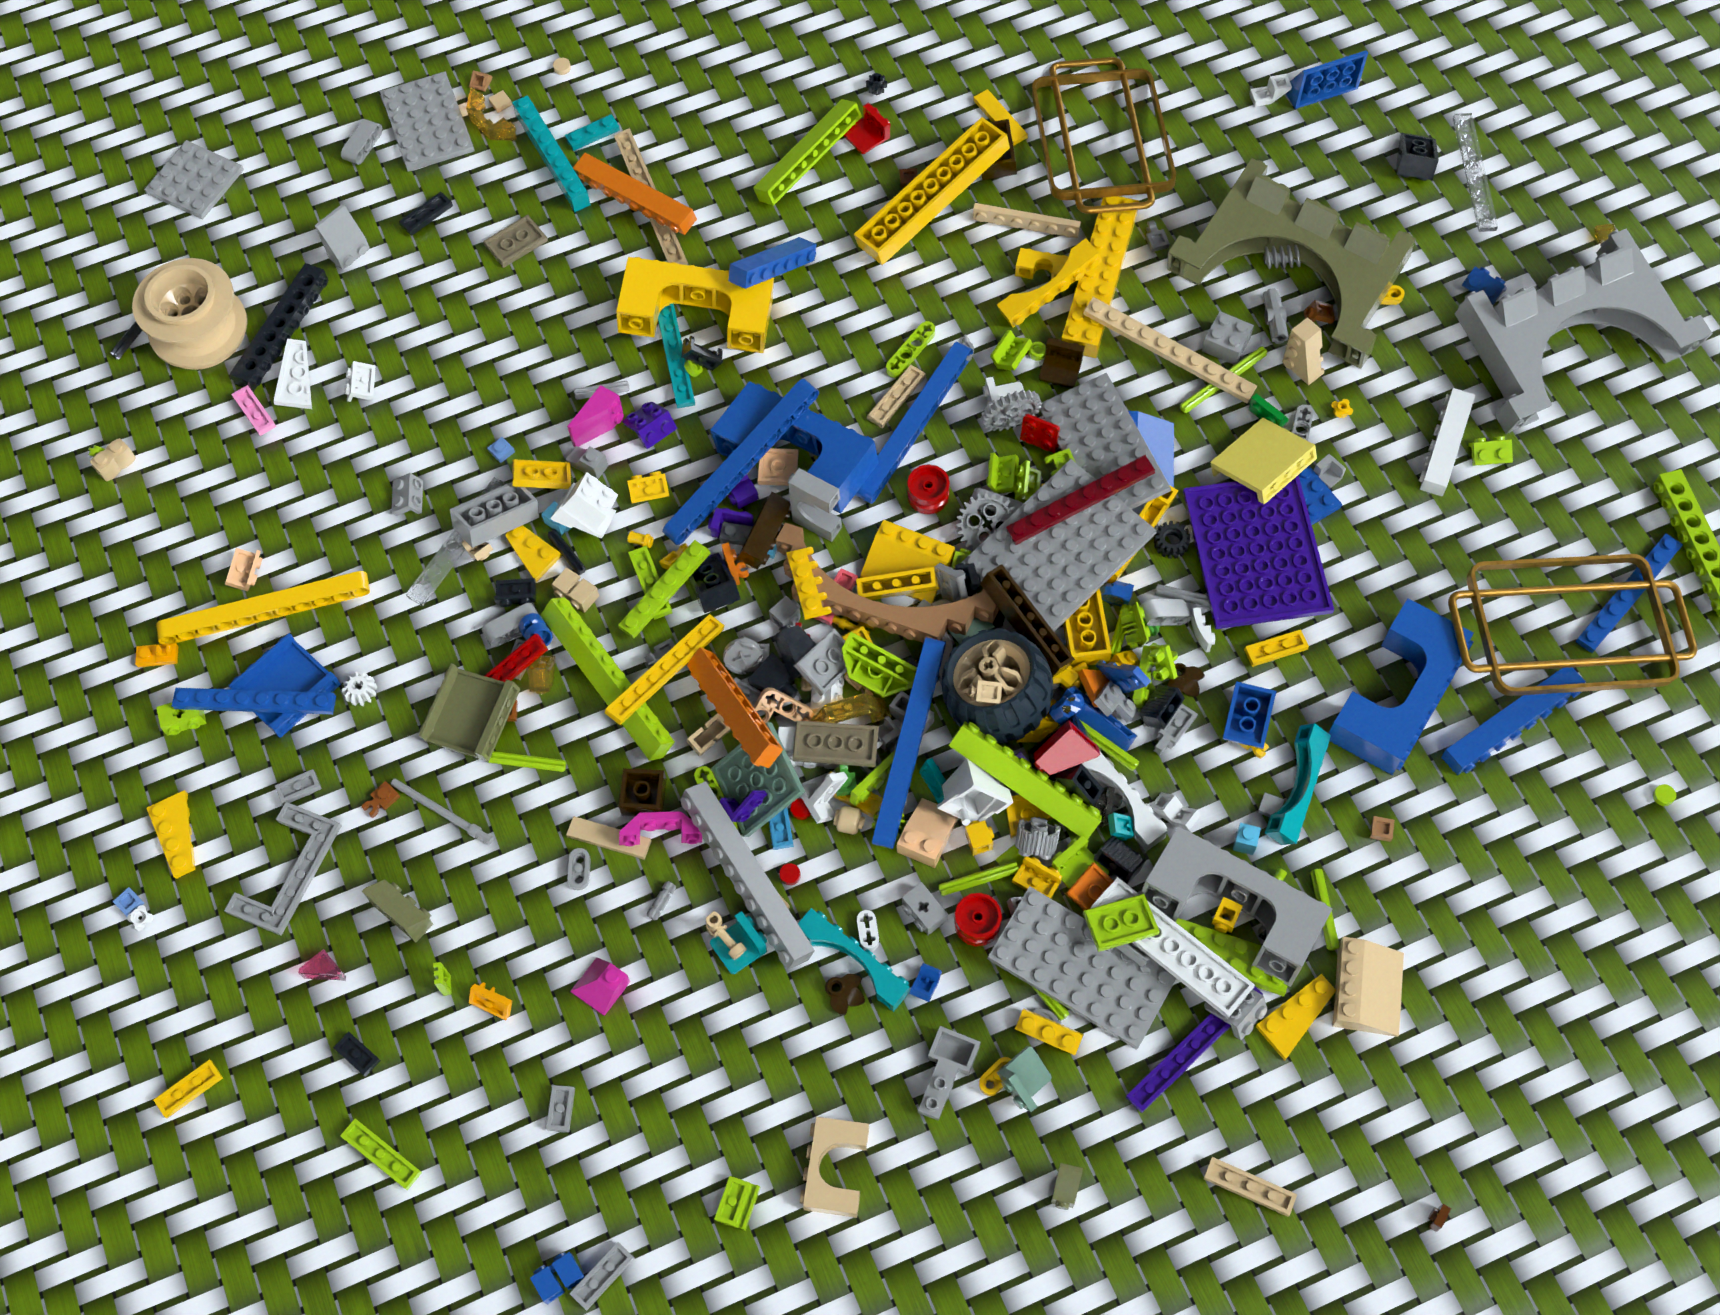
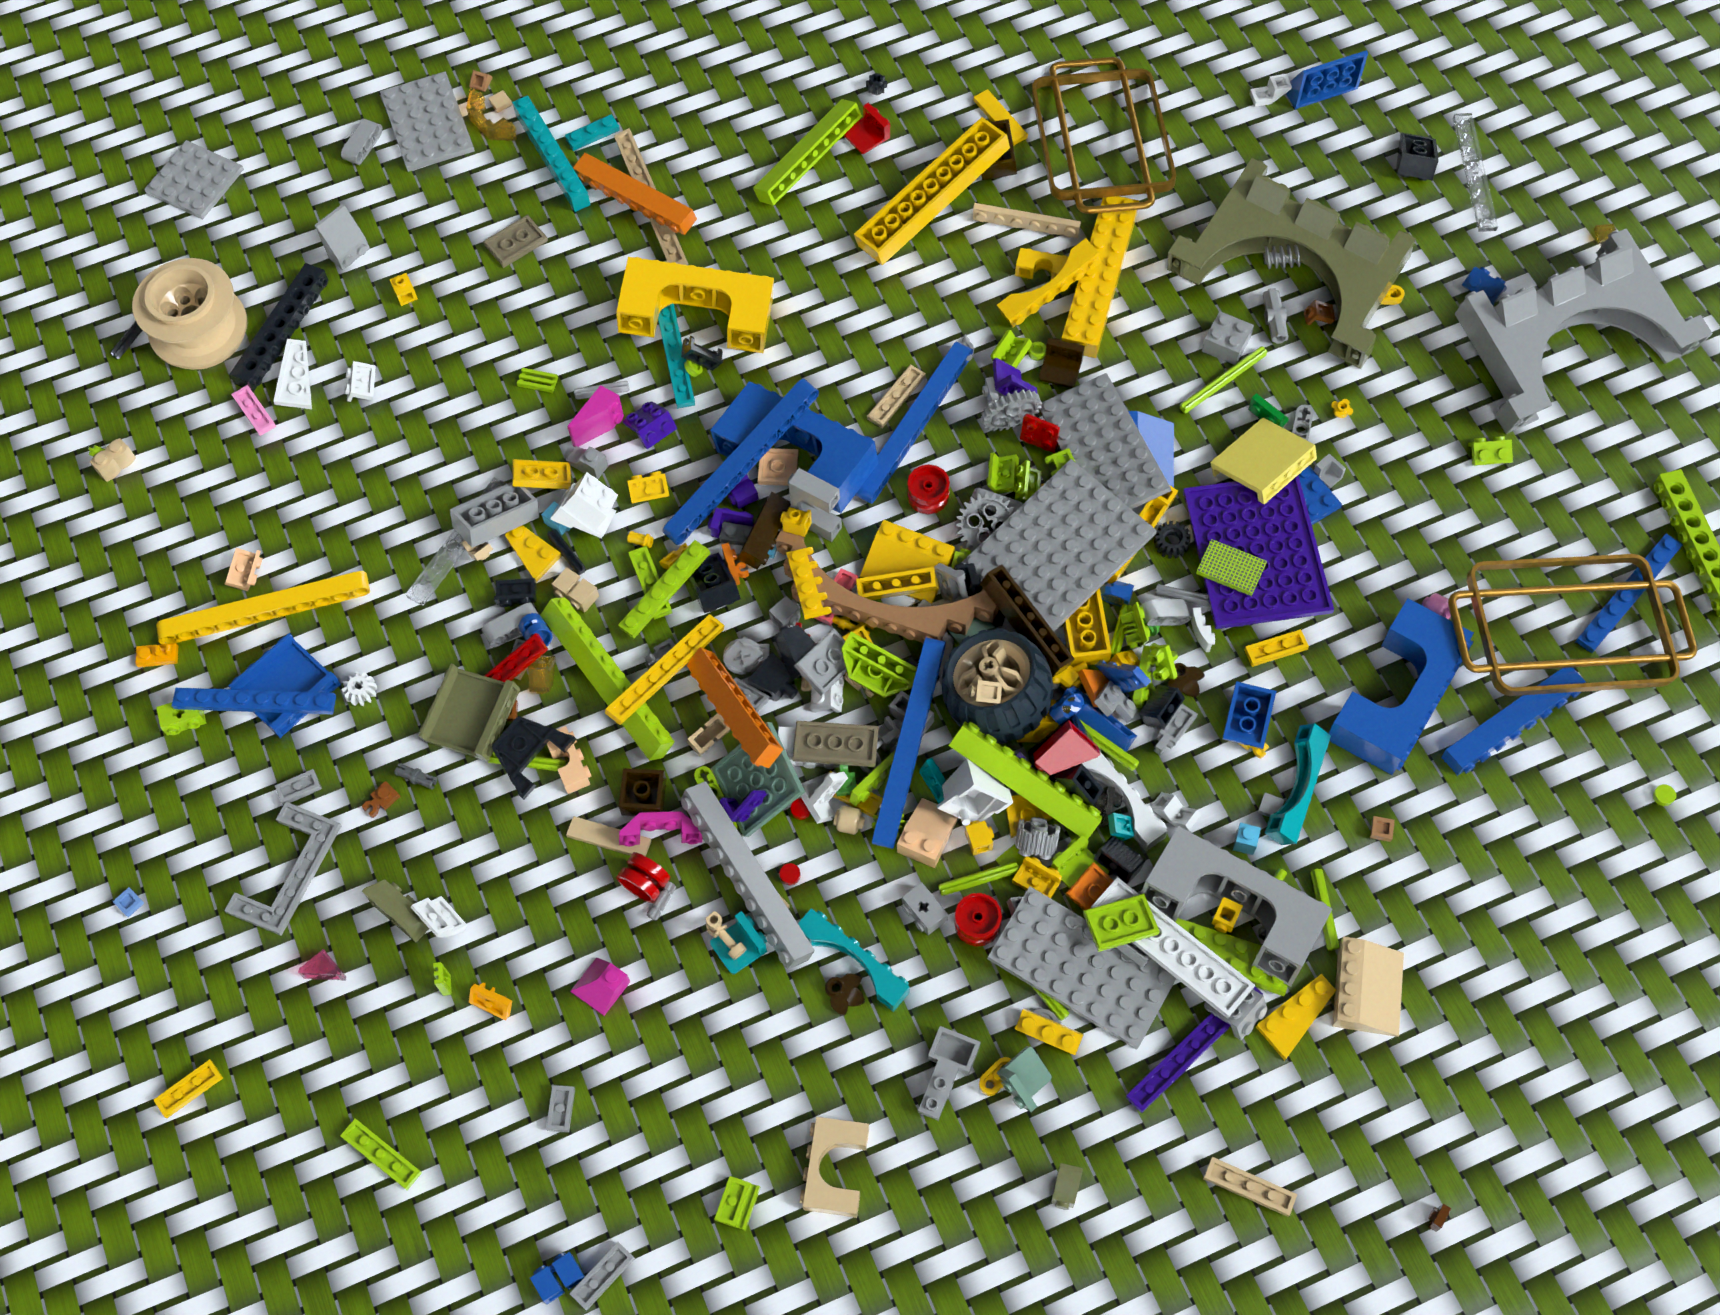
white plate [127,905,154,931] -> none
yellow wing [147,790,196,879] -> none
black plate [333,1032,381,1077] -> none
light grey bracket [391,473,423,516] -> none
light grey bar [391,779,493,844] -> none
black plate [399,192,453,236] -> none
medium blue plate [488,437,515,463] -> none
tan tile [553,58,571,75] -> none
light grey plate [567,848,591,890] -> none
blue brick [728,237,816,289] -> none
light nougat beam [753,687,814,723] -> none
dark azure tile [769,807,794,850] -> none
clear yellow slope [809,693,891,723] -> none
white beam [857,910,879,951] -> none
lime beam [886,321,935,378] -> none
reddish brown plate [899,168,918,188] -> none
blue bracket [909,963,942,1002] -> none
dark red plate [1006,455,1155,545] -> none
tan plate [1084,297,1257,403] -> none
flat silver plate [1146,220,1170,252] -> none
tan wedge [1282,317,1324,385] -> none
white brick [1419,388,1475,496] -> none
none -> yellow brick [389,273,418,306]
none -> dark grey pin [395,763,437,790]
none -> white slope [411,896,467,937]
none -> black wing [491,716,577,800]
none -> lime tile [517,368,558,393]
none -> light nougat arch [547,726,591,794]
none -> red wheel [616,852,671,903]
none -> yellow brick [780,507,812,537]
none -> dark purple bracket [993,358,1037,396]
none -> lime tile [1196,539,1267,596]
none -> bright pink head [1422,593,1451,619]

